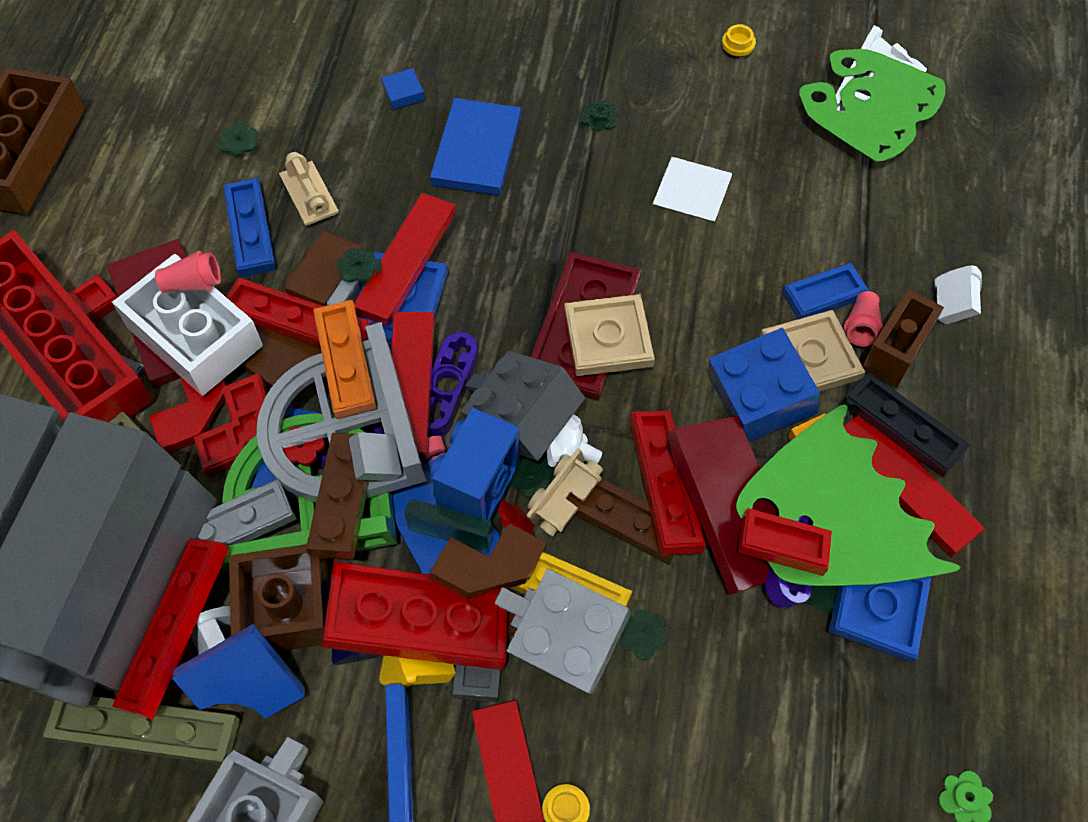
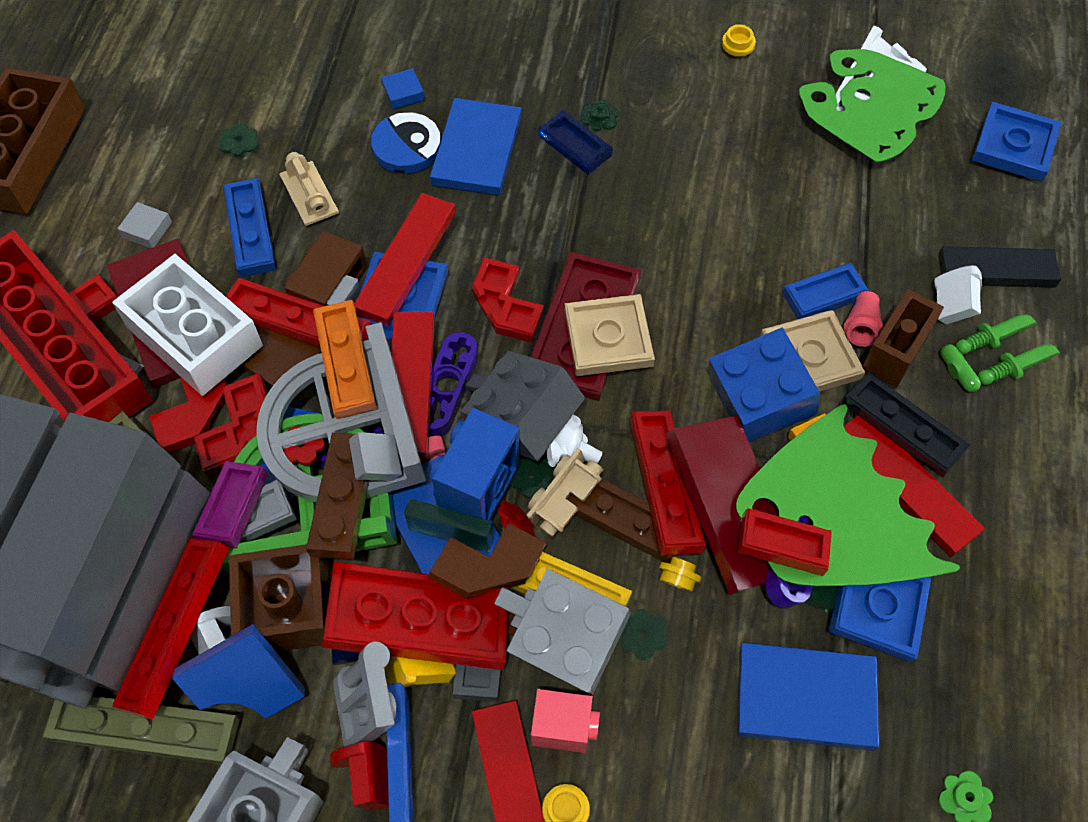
coral cone [155,251,221,293] -> none
clear green plant [336,248,382,282] -> none
white sticker [653,157,732,221] -> none
none -> light grey tile [117,202,172,248]
none -> magenta tile [192,461,268,549]
none -> red tile [329,741,389,811]
none -> light grey plate [333,641,396,747]
none -> tile [371,112,441,174]
none -> red tile [472,257,544,343]
none -> coral brick [531,689,600,753]
none -> clear blue tile [539,110,613,175]
none -> yellow plate [659,557,702,592]
none -> blue tile [737,643,879,751]
none -> black tile [939,246,1061,287]
none -> bright green piece [940,315,1060,392]
none -> blue plate [972,102,1062,182]

